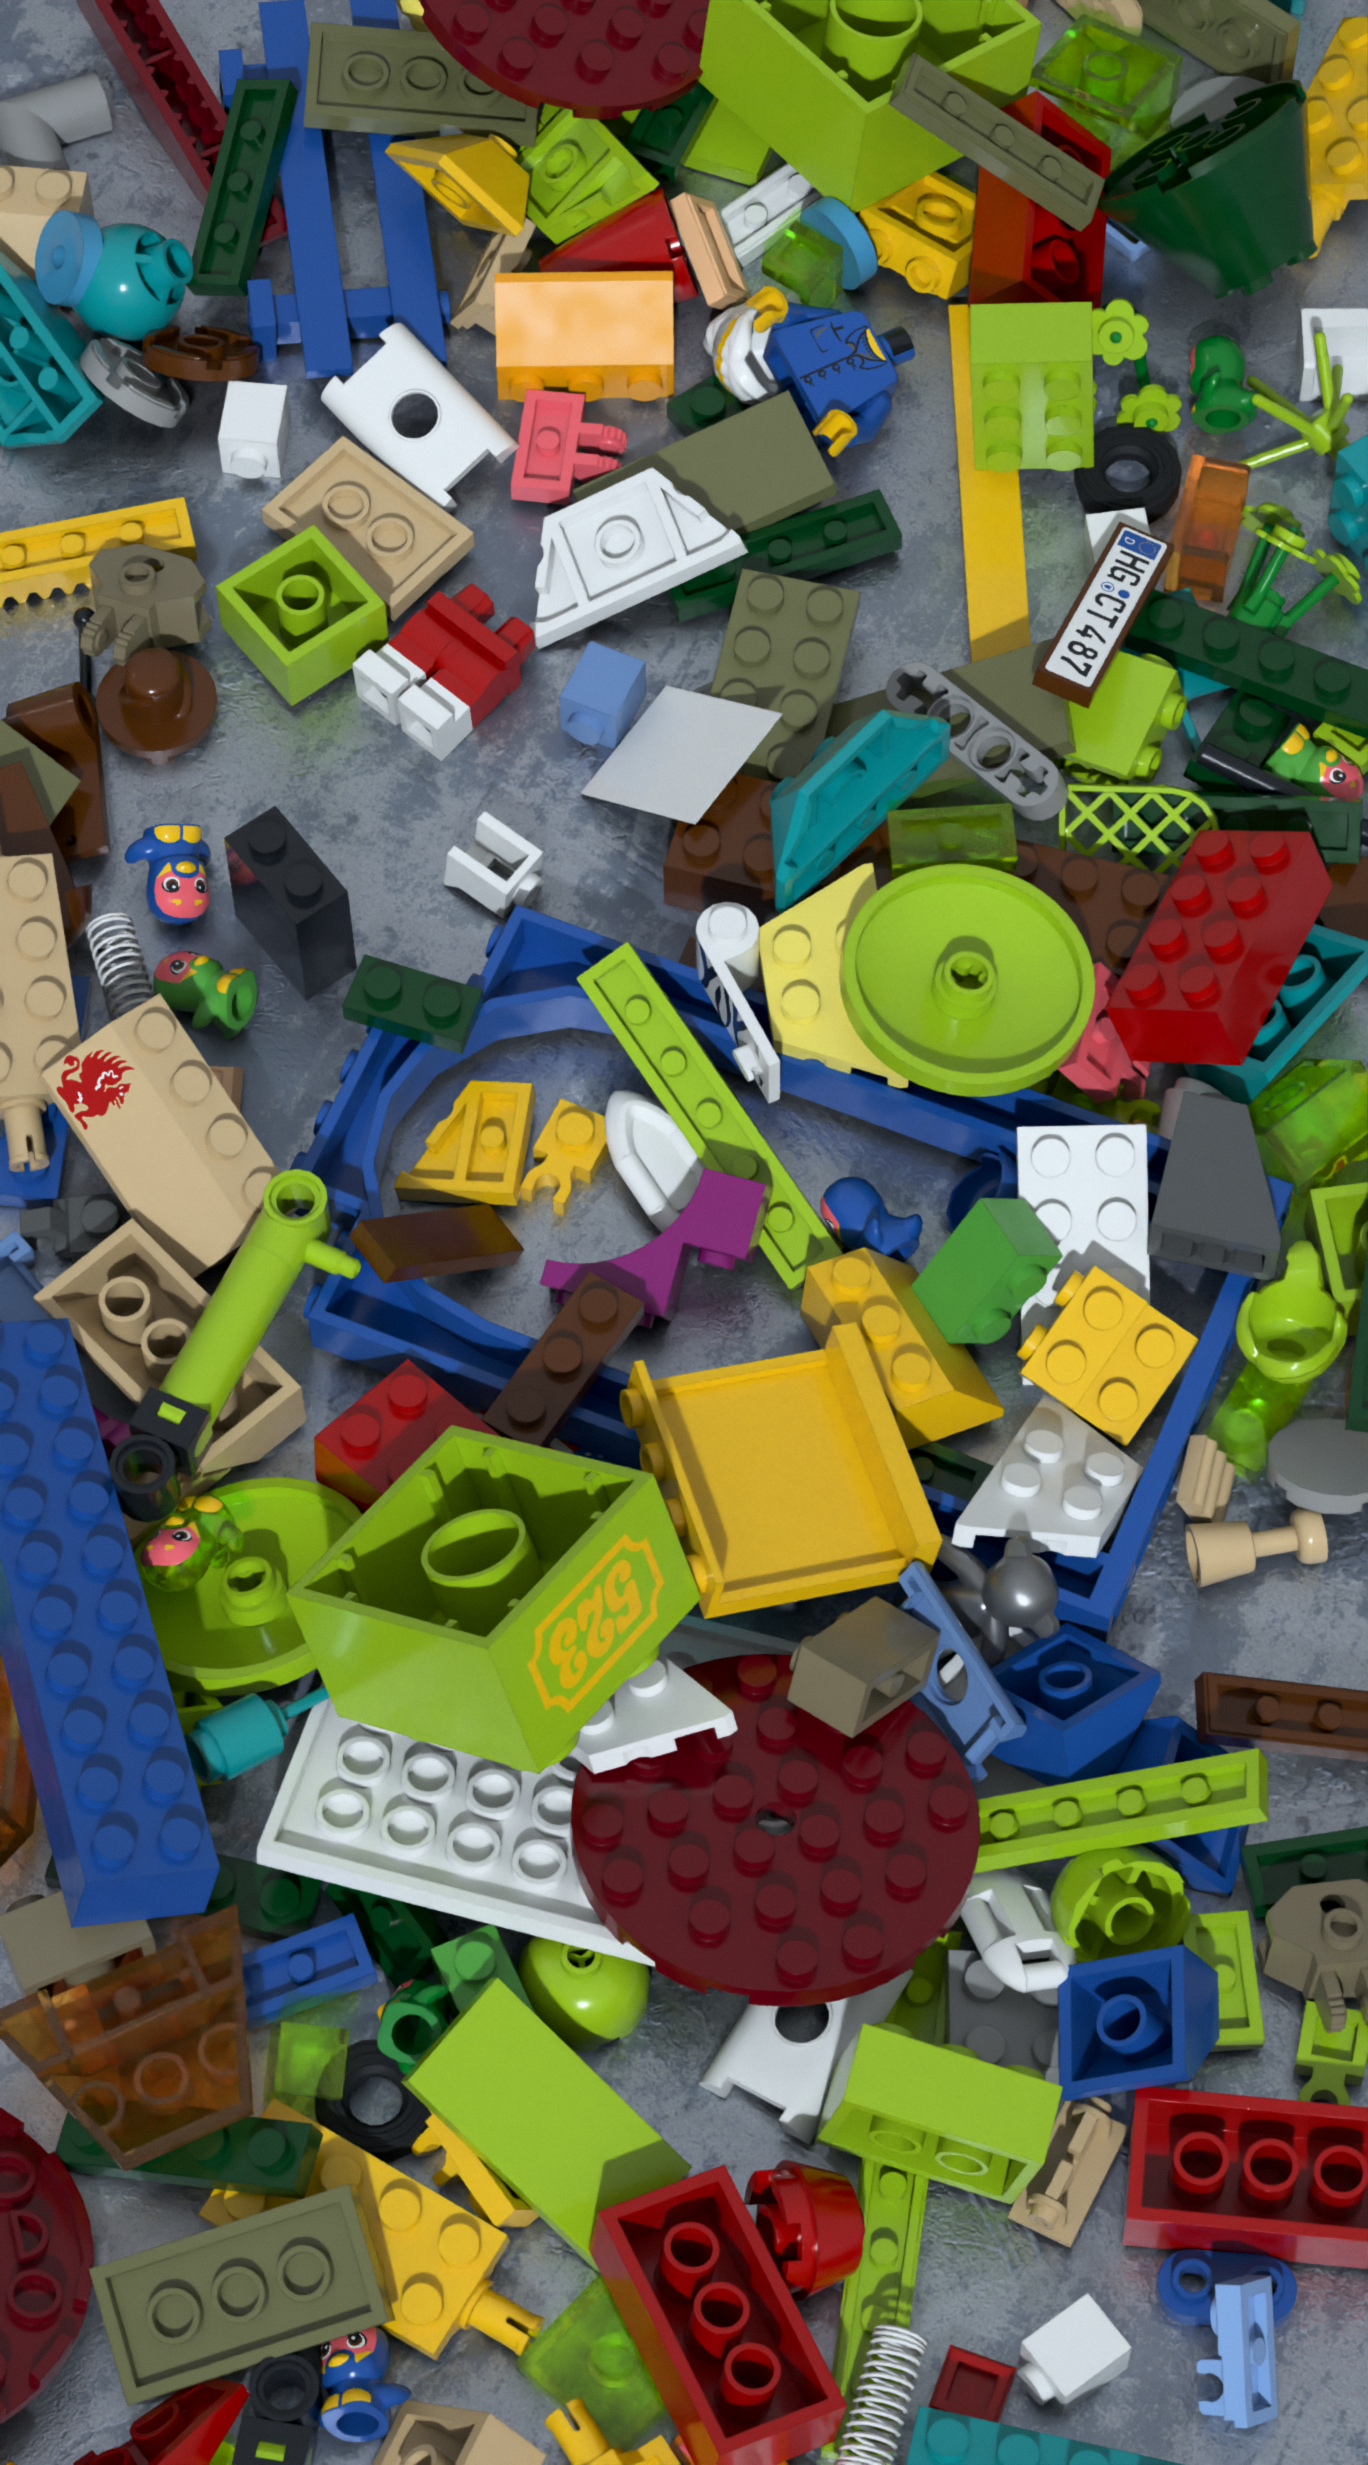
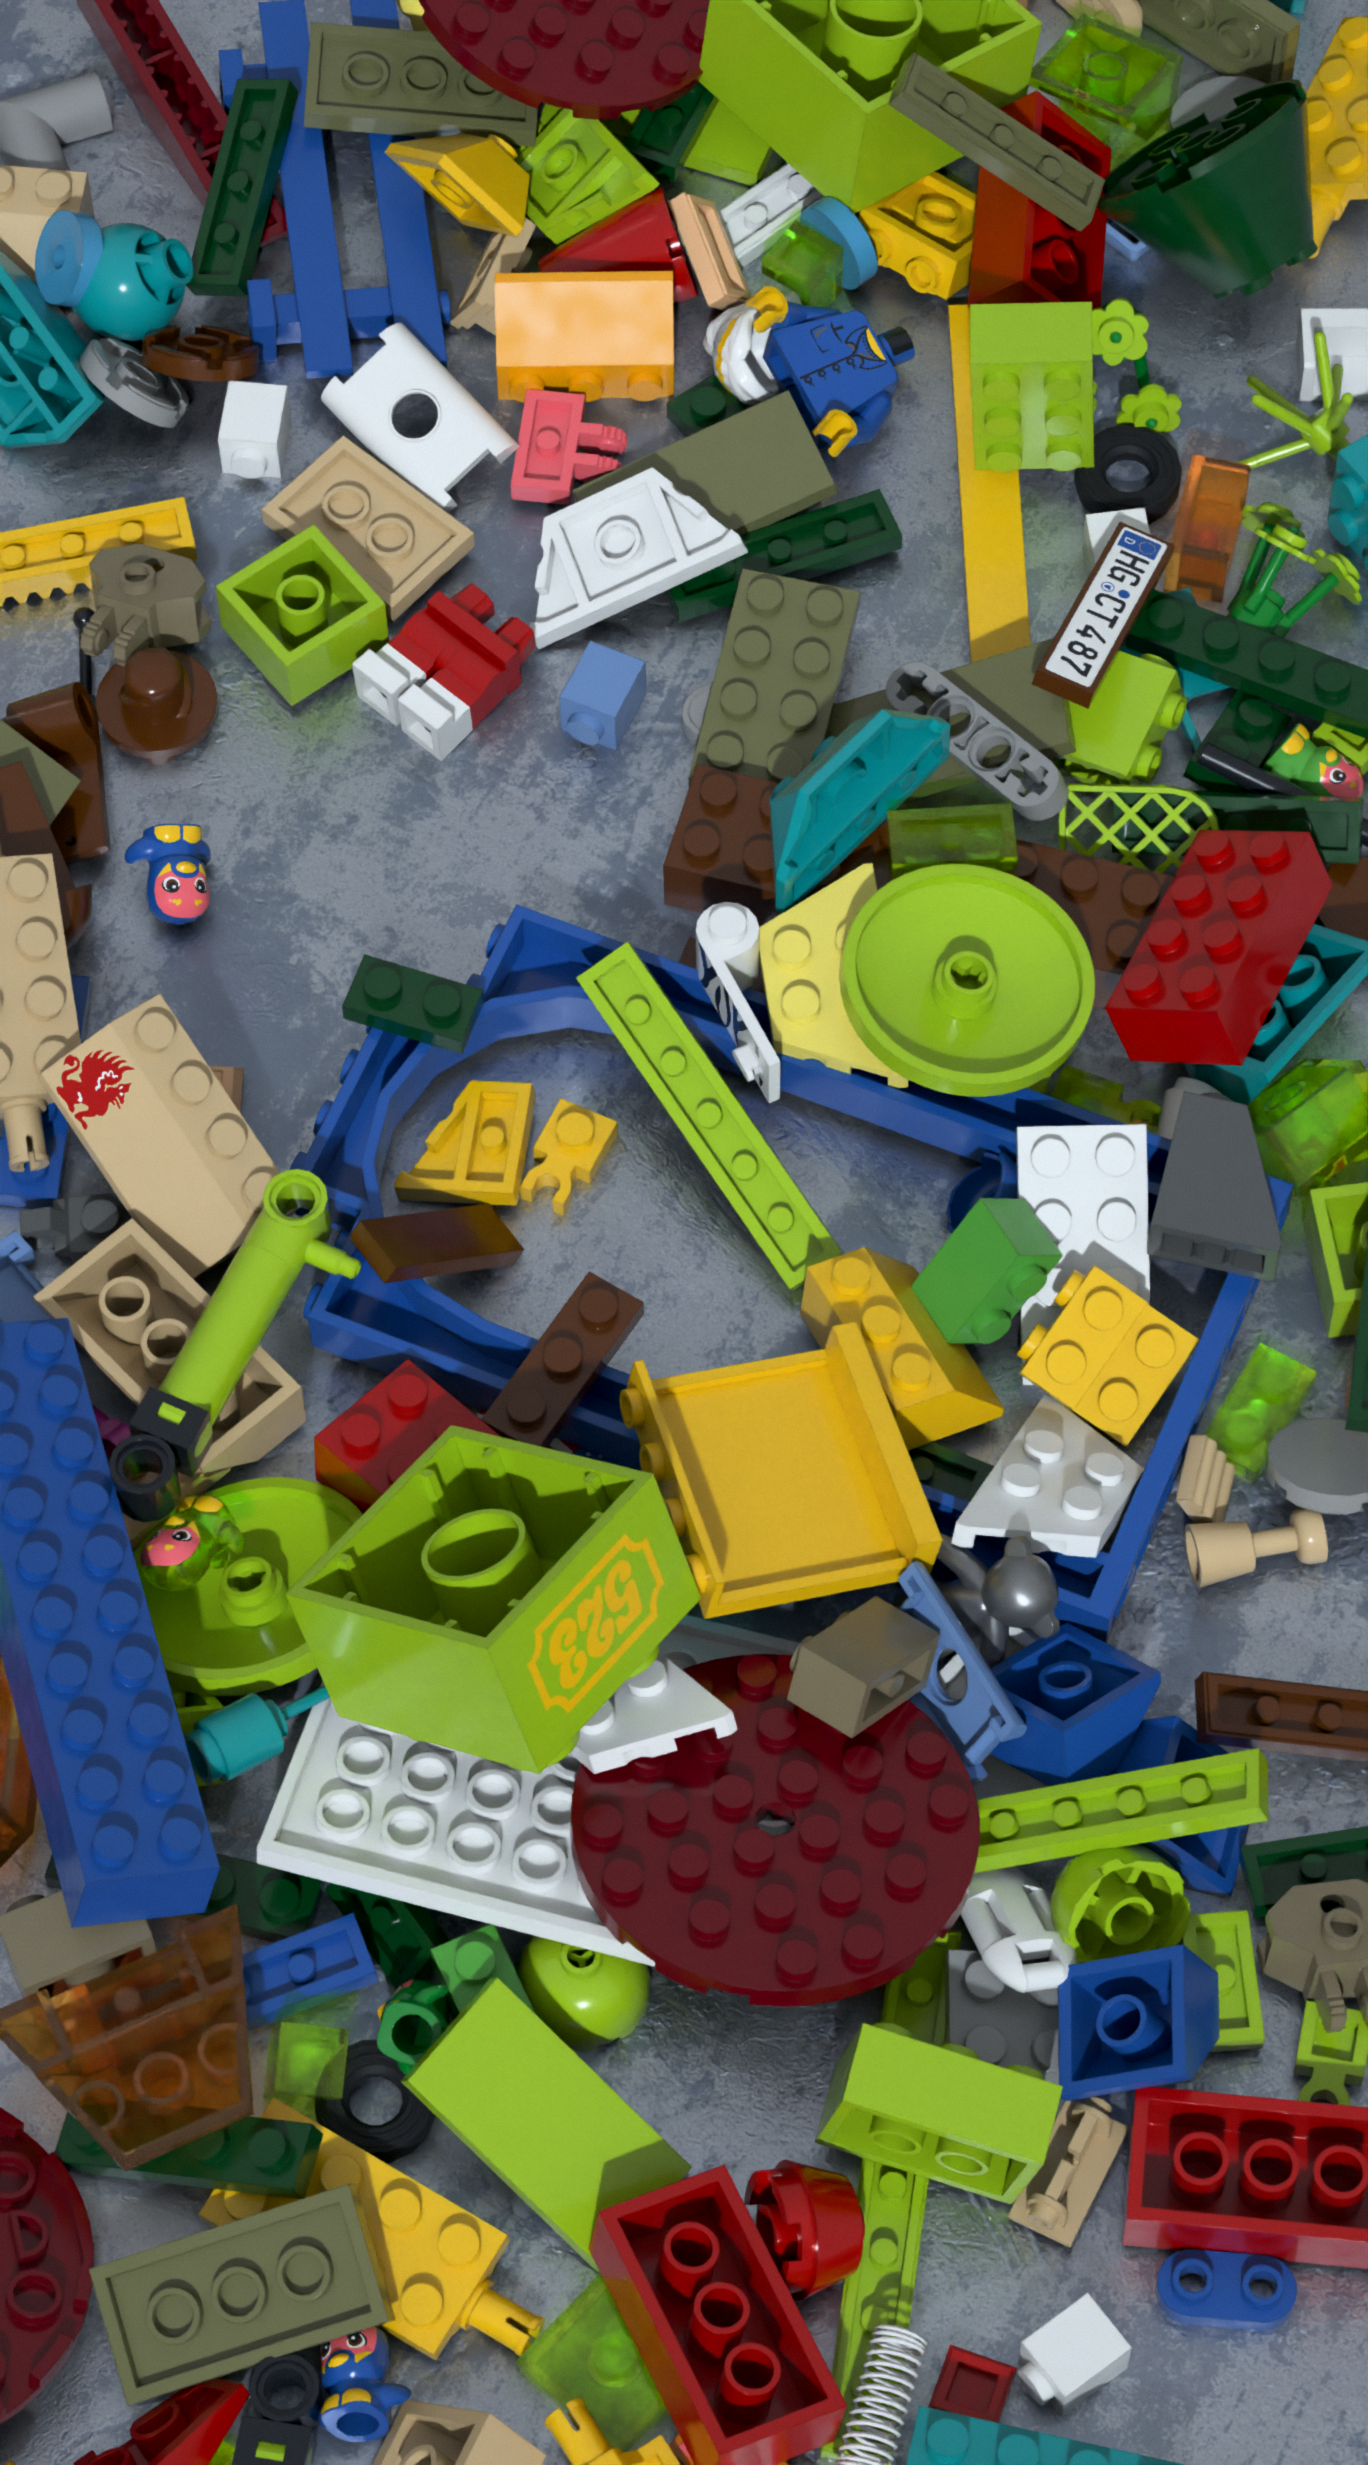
white piece [85,912,155,1021] -> none
bright green animal [153,951,257,1040] -> none
black brick [224,806,357,1001] -> none
yellow plate [411,2109,539,2228] -> none
white window [444,811,544,919] -> none
magenta arch [540,1168,773,1329] -> none
white sticker [580,685,783,825] -> none
white piece [604,1090,707,1233] -> none
white piece [699,1968,914,2144] -> none
blue animal [820,1177,923,1263] -> none
coral hinge [1058,962,1151,1103] -> none
green animal [1188,335,1260,434] -> none
light blue plate [1197,2275,1278,2428] -> none
lime hair [1235,1240,1348,1384] -> none

